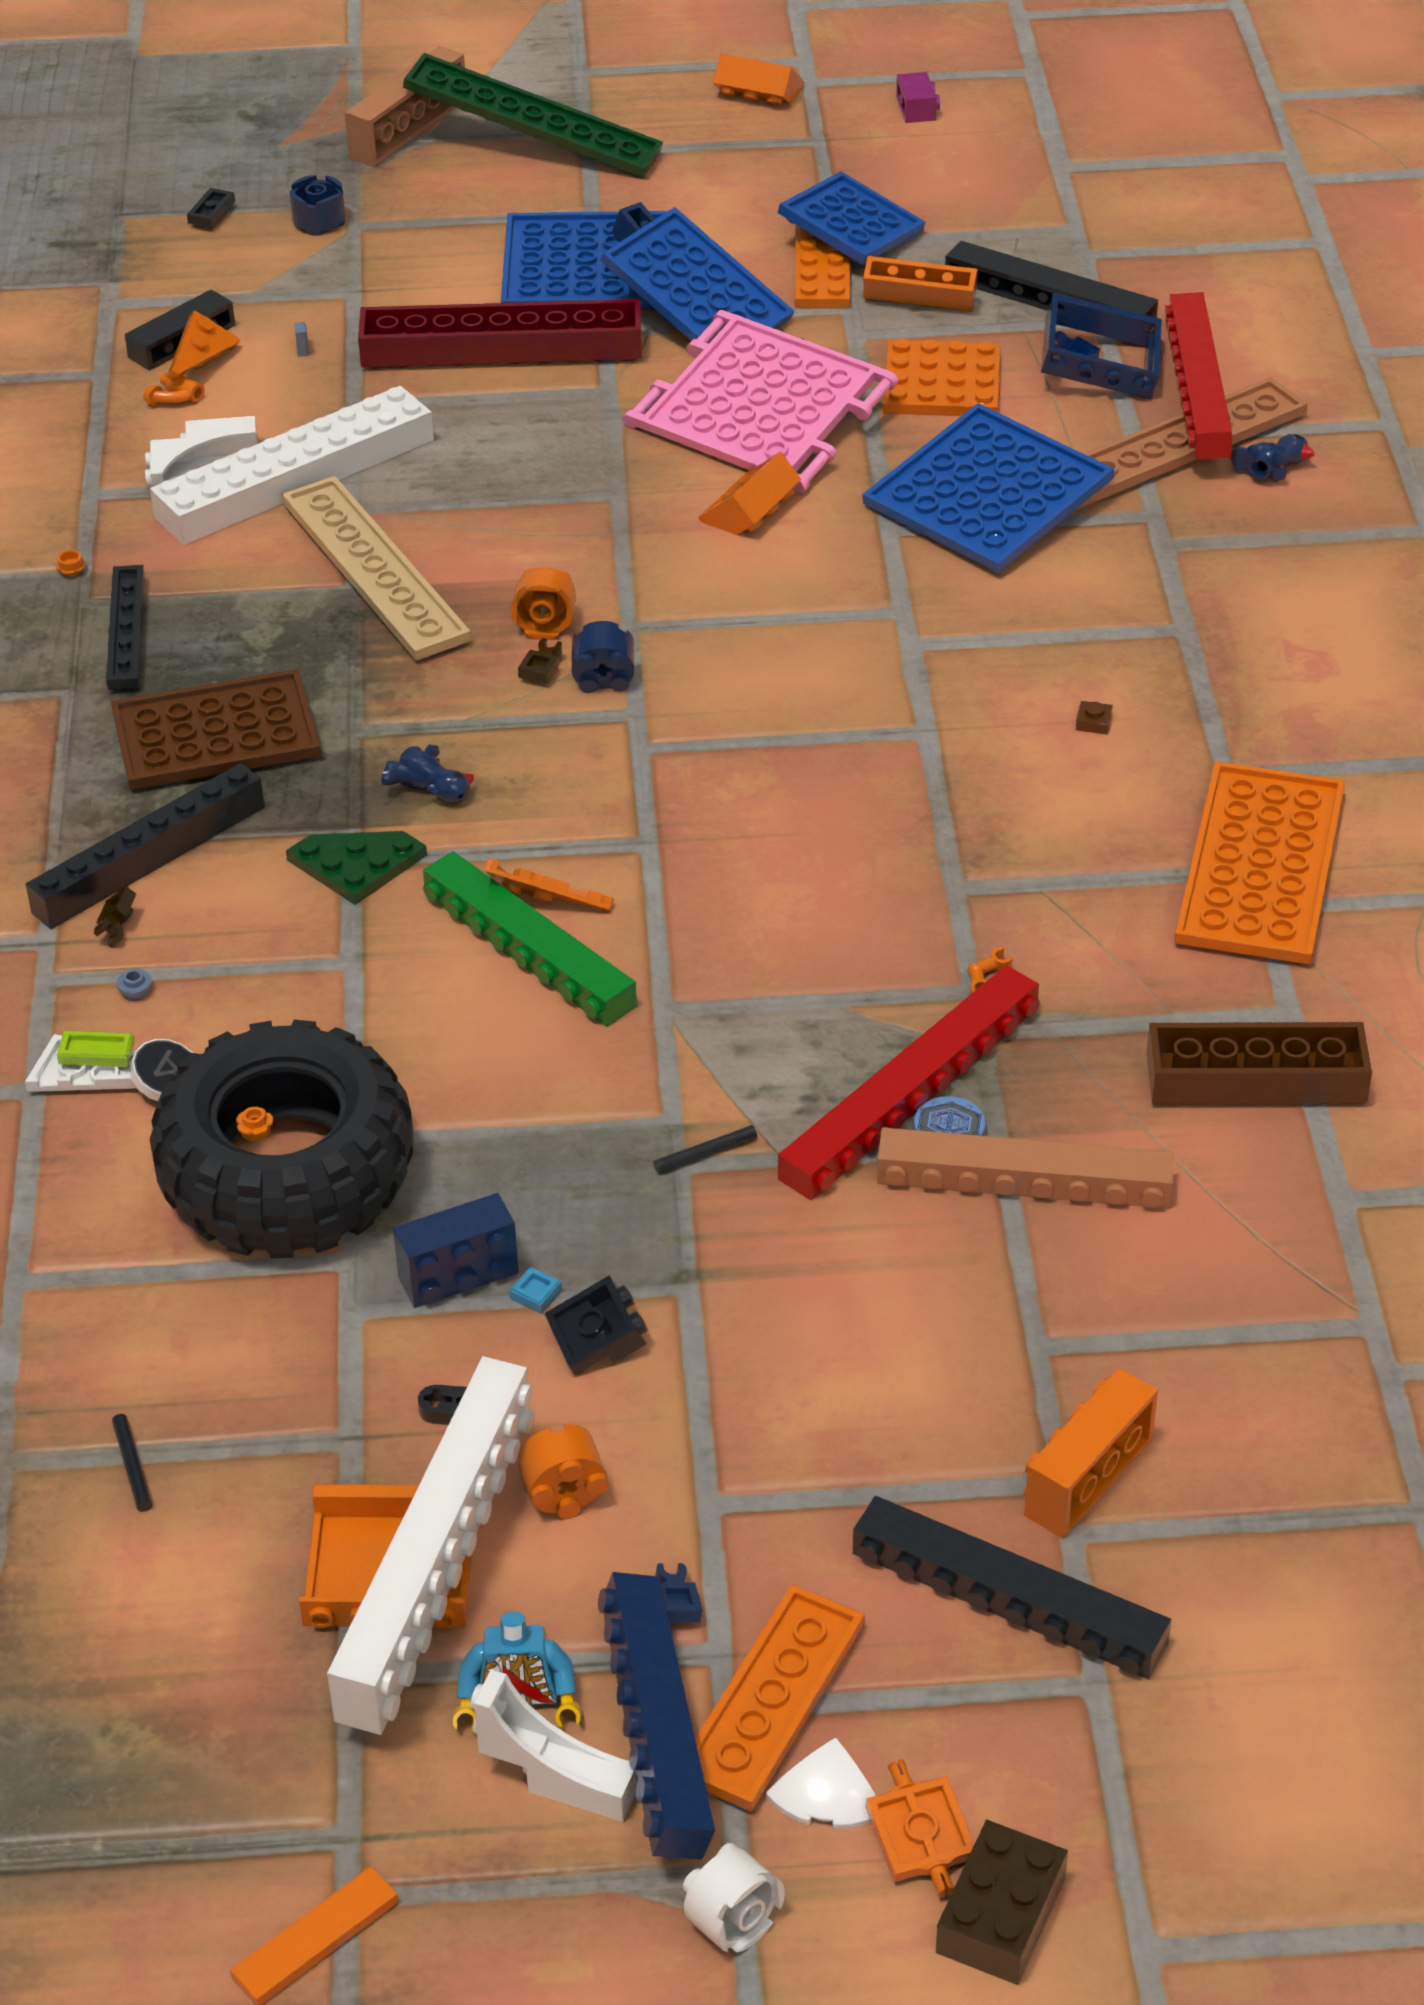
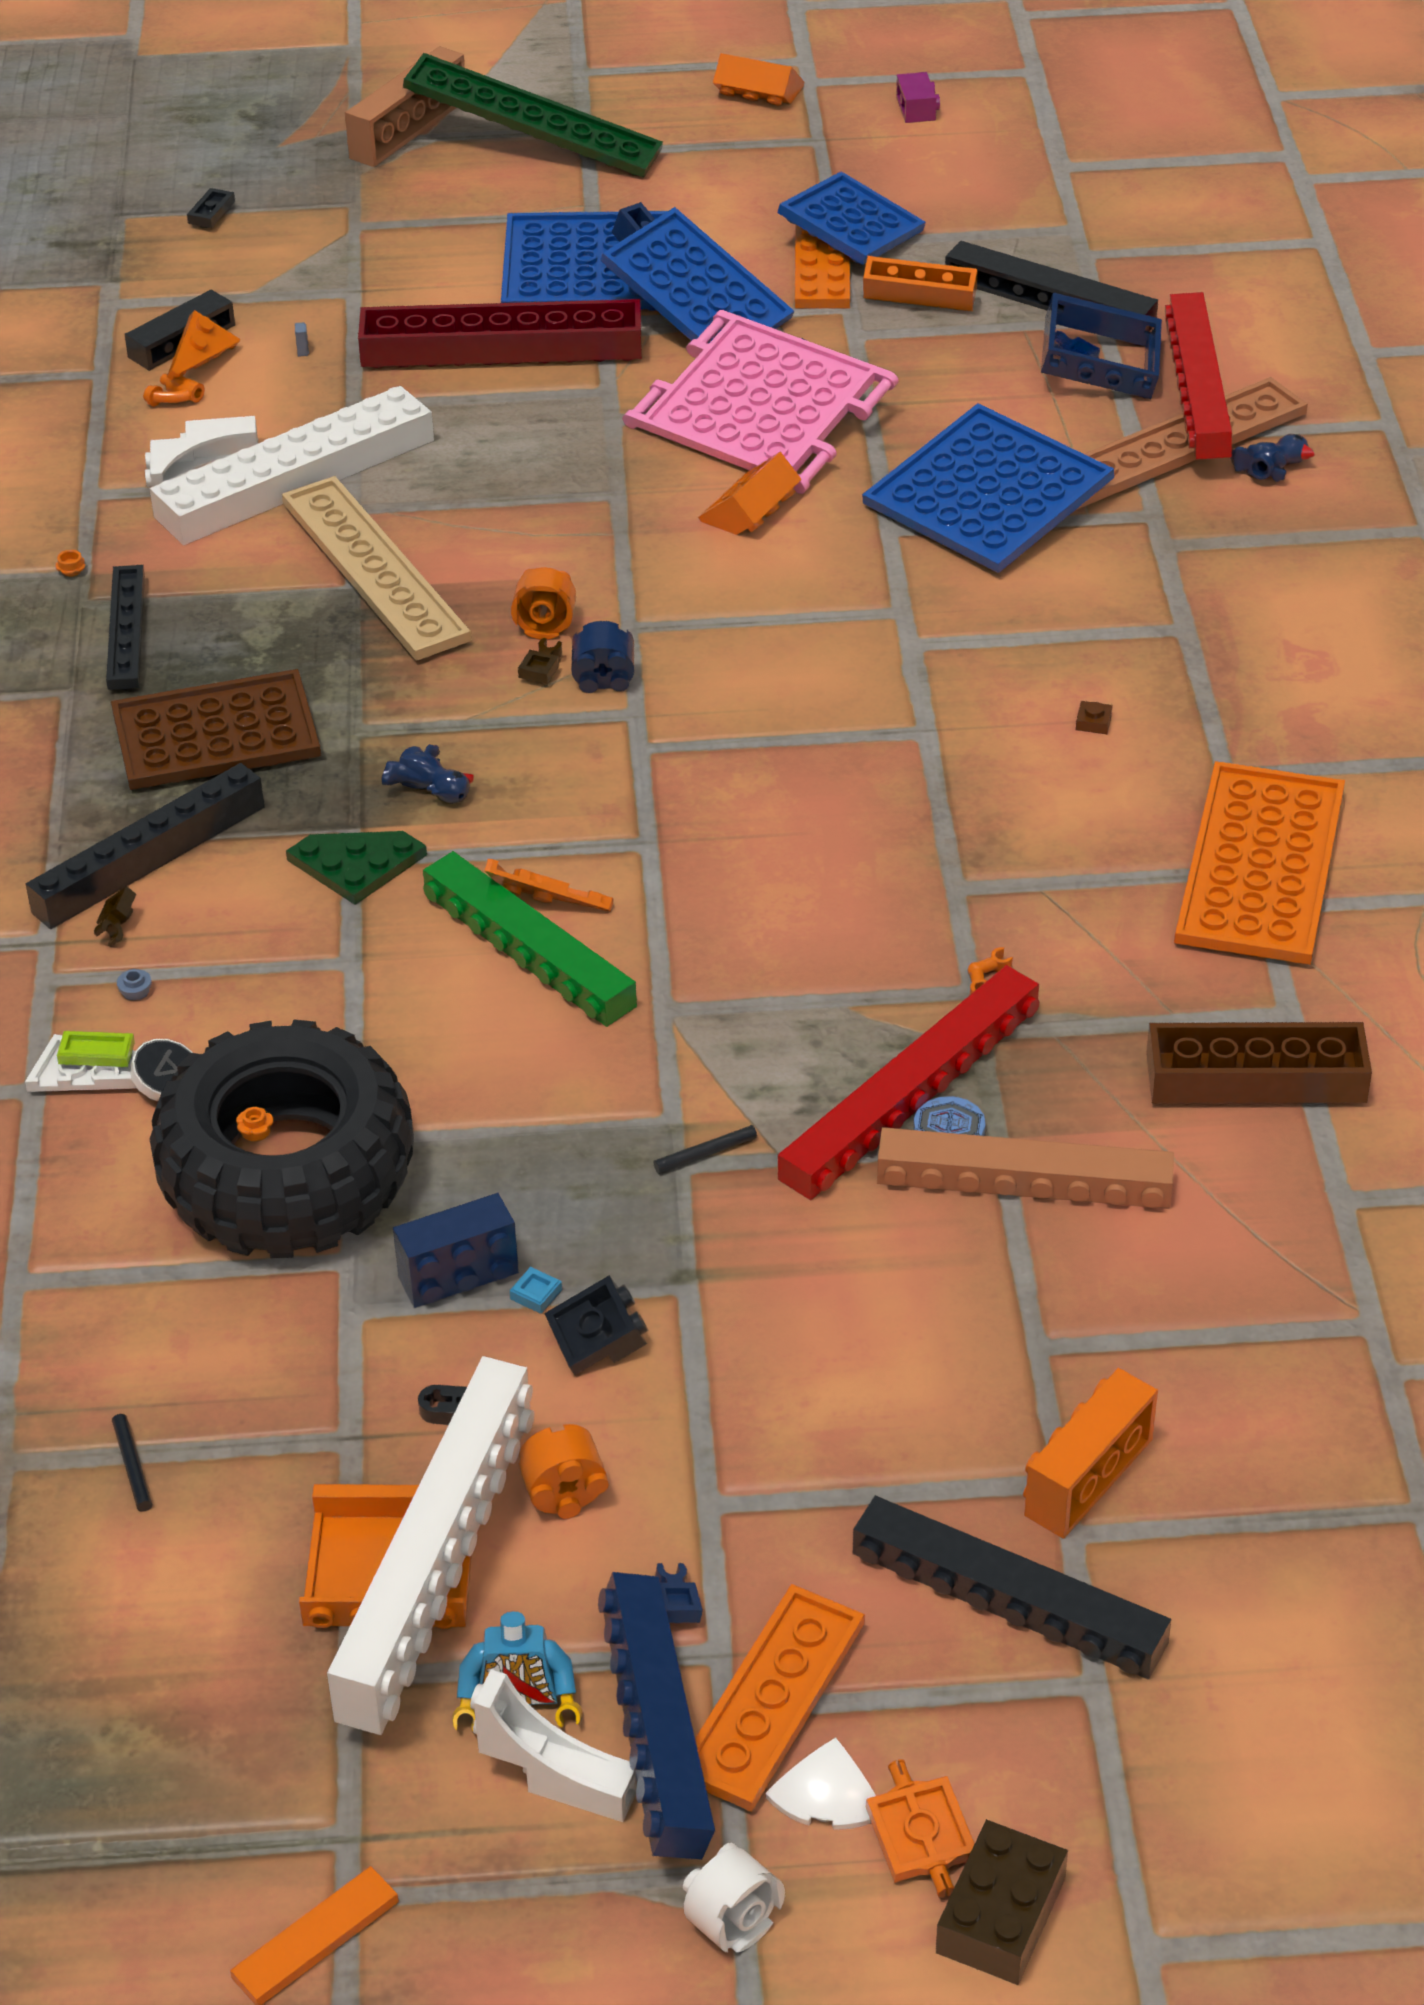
dark blue brick [290,175,345,236] -> none
orange plate [883,339,1000,416] -> none

